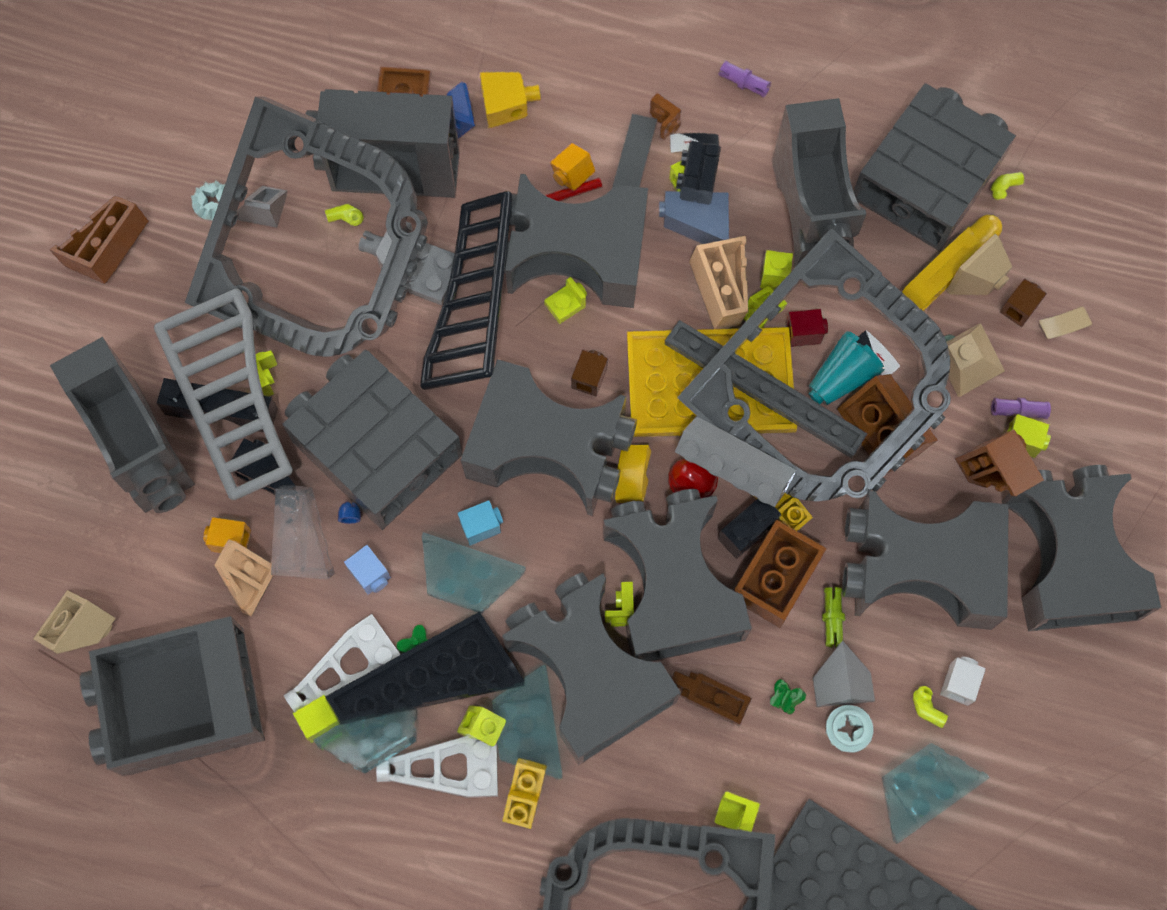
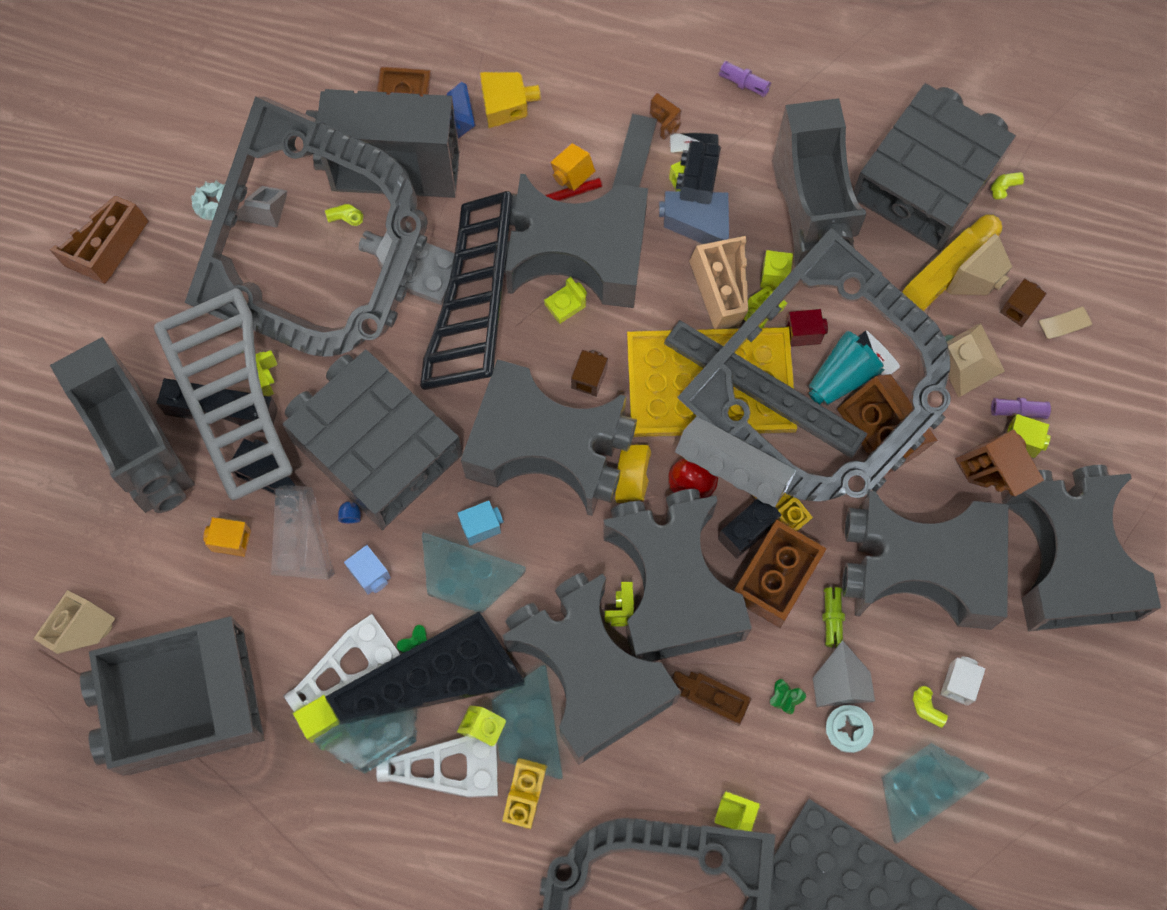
light nougat wing [214,540,277,616] -> none

